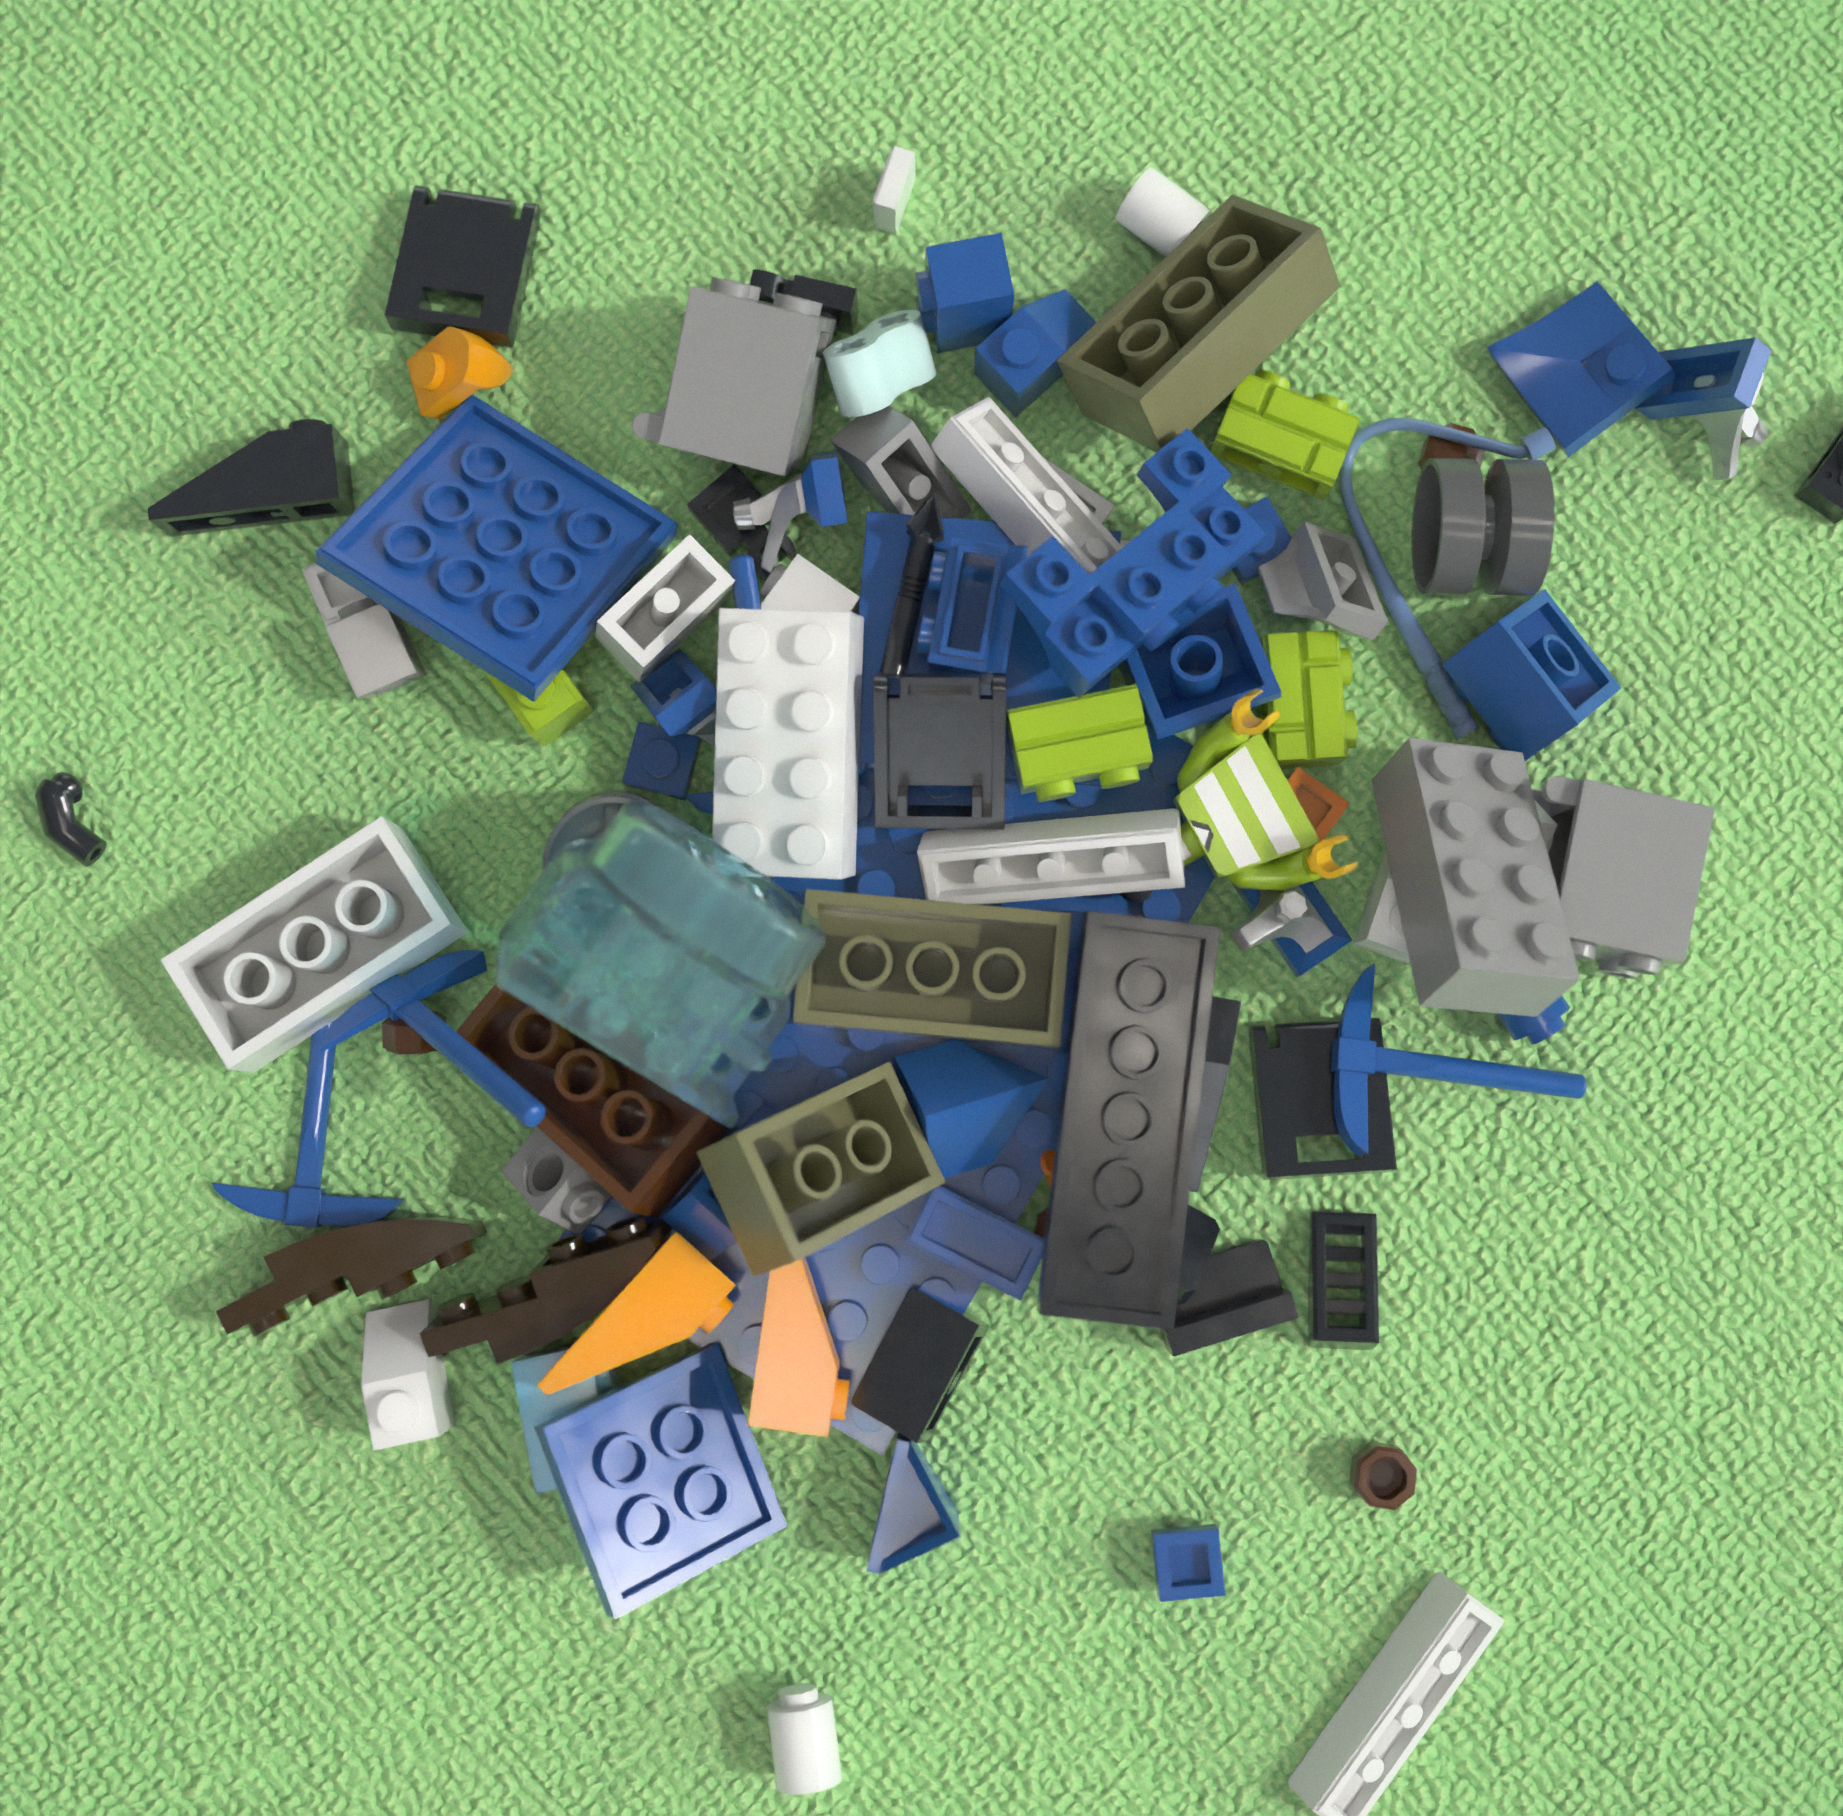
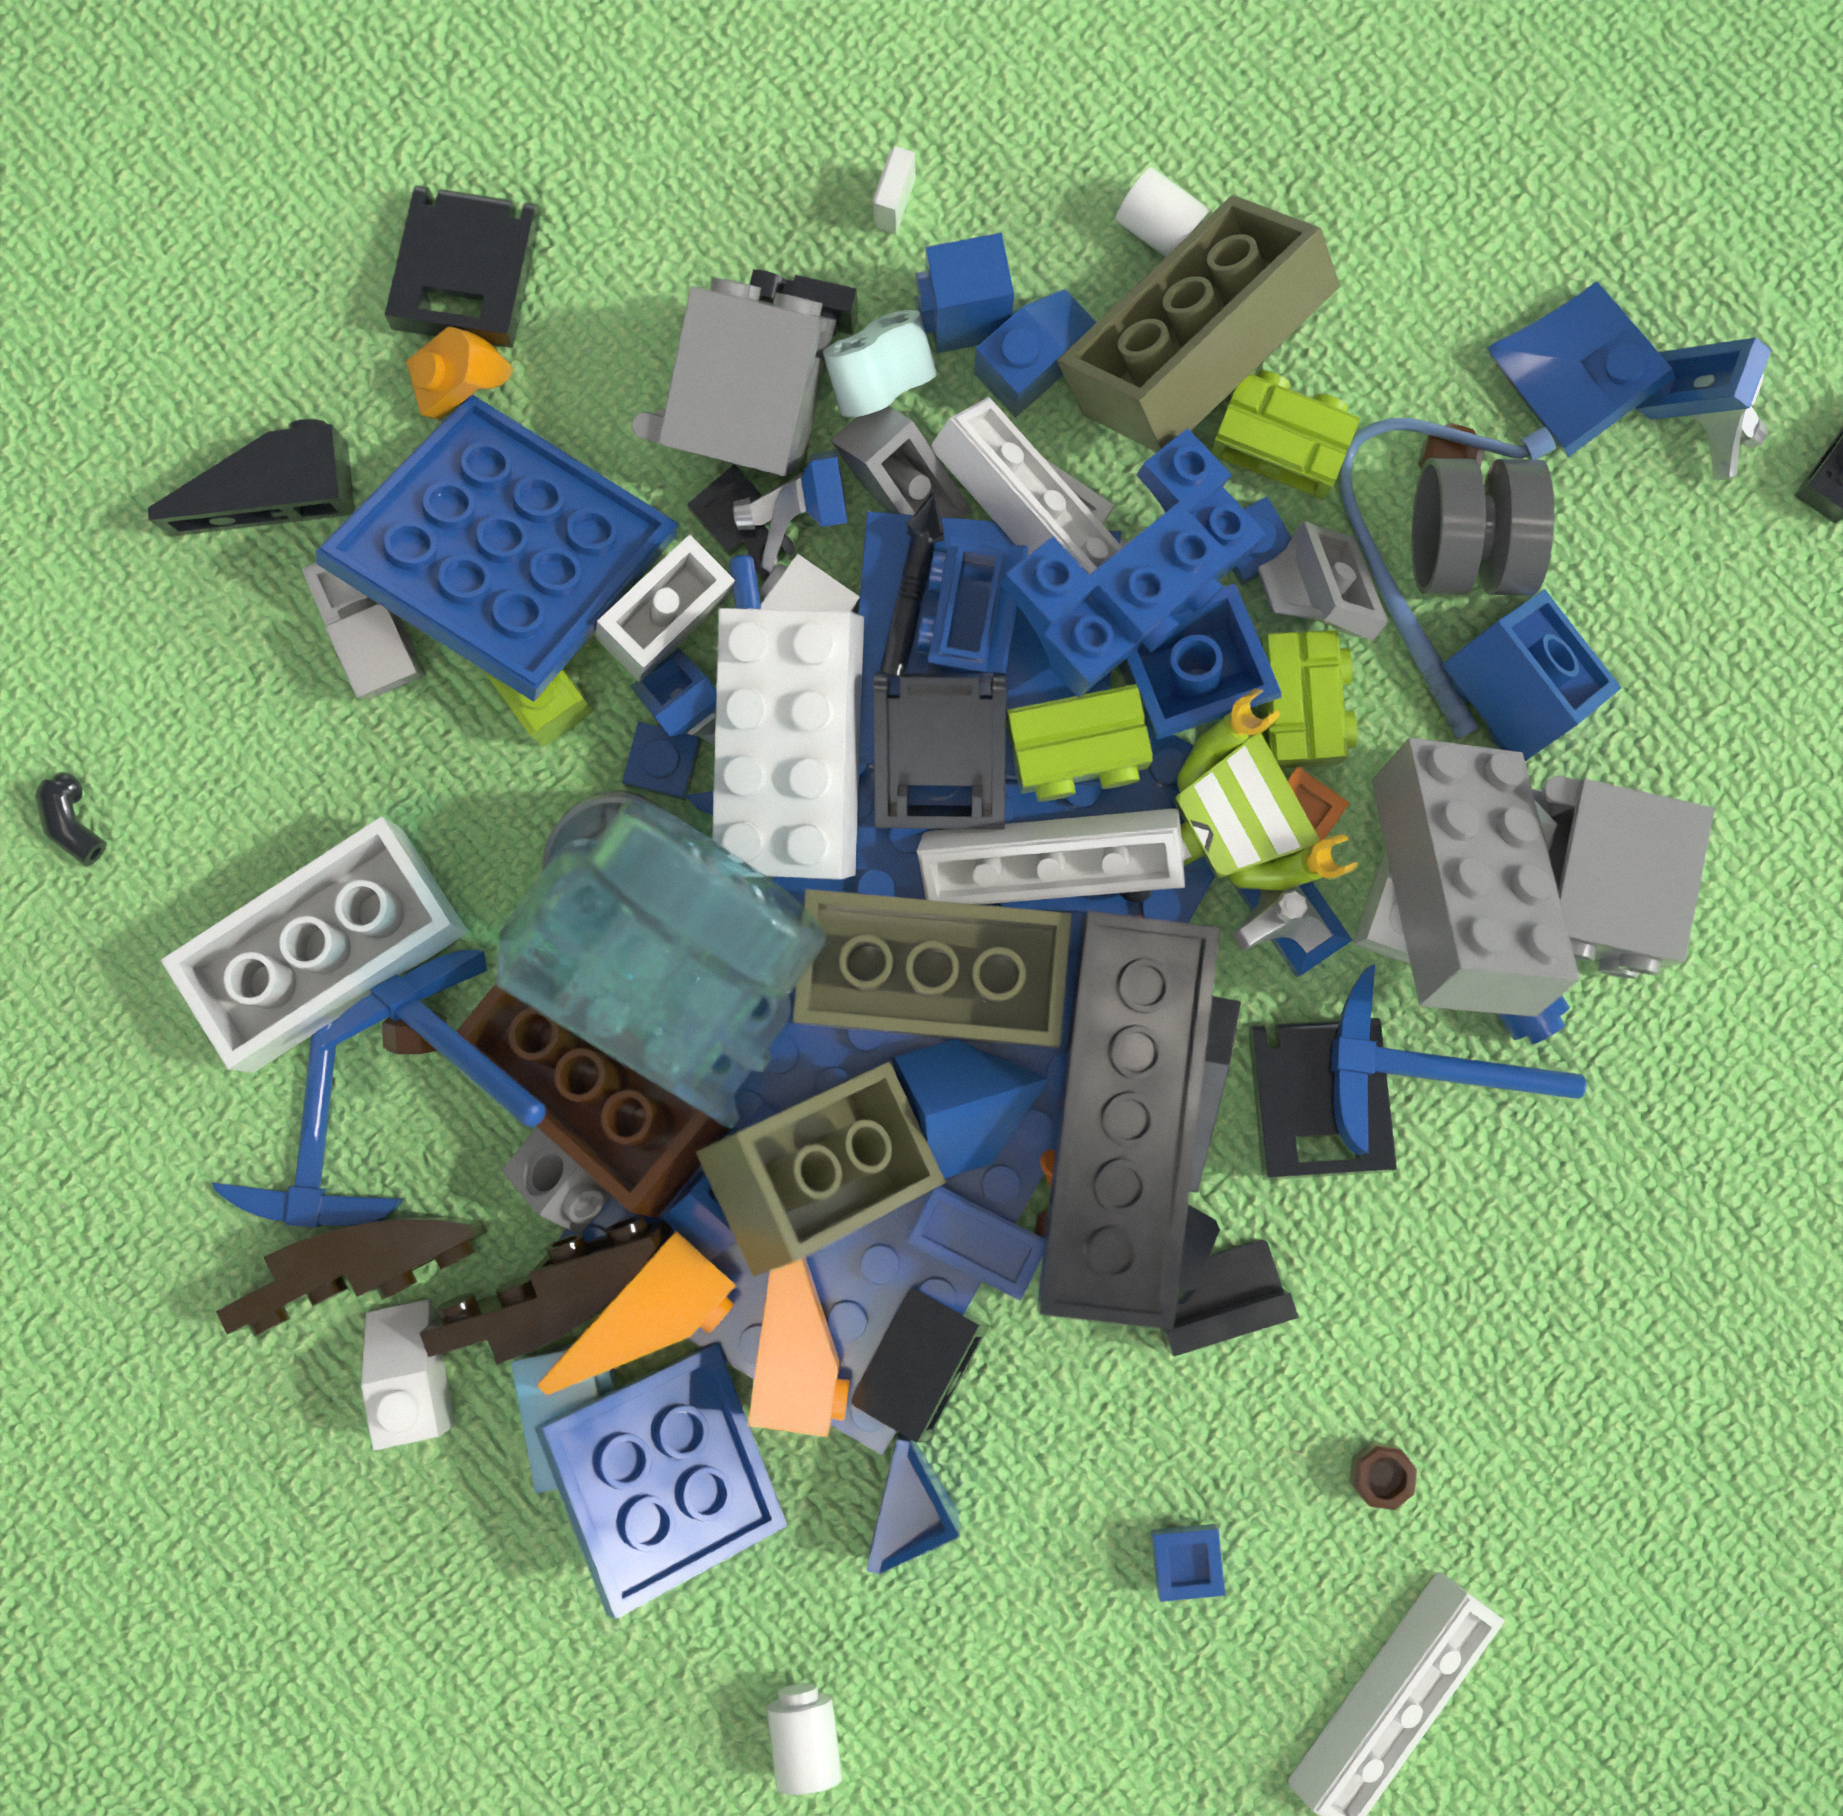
black slope [1308,1211,1379,1350] -> none

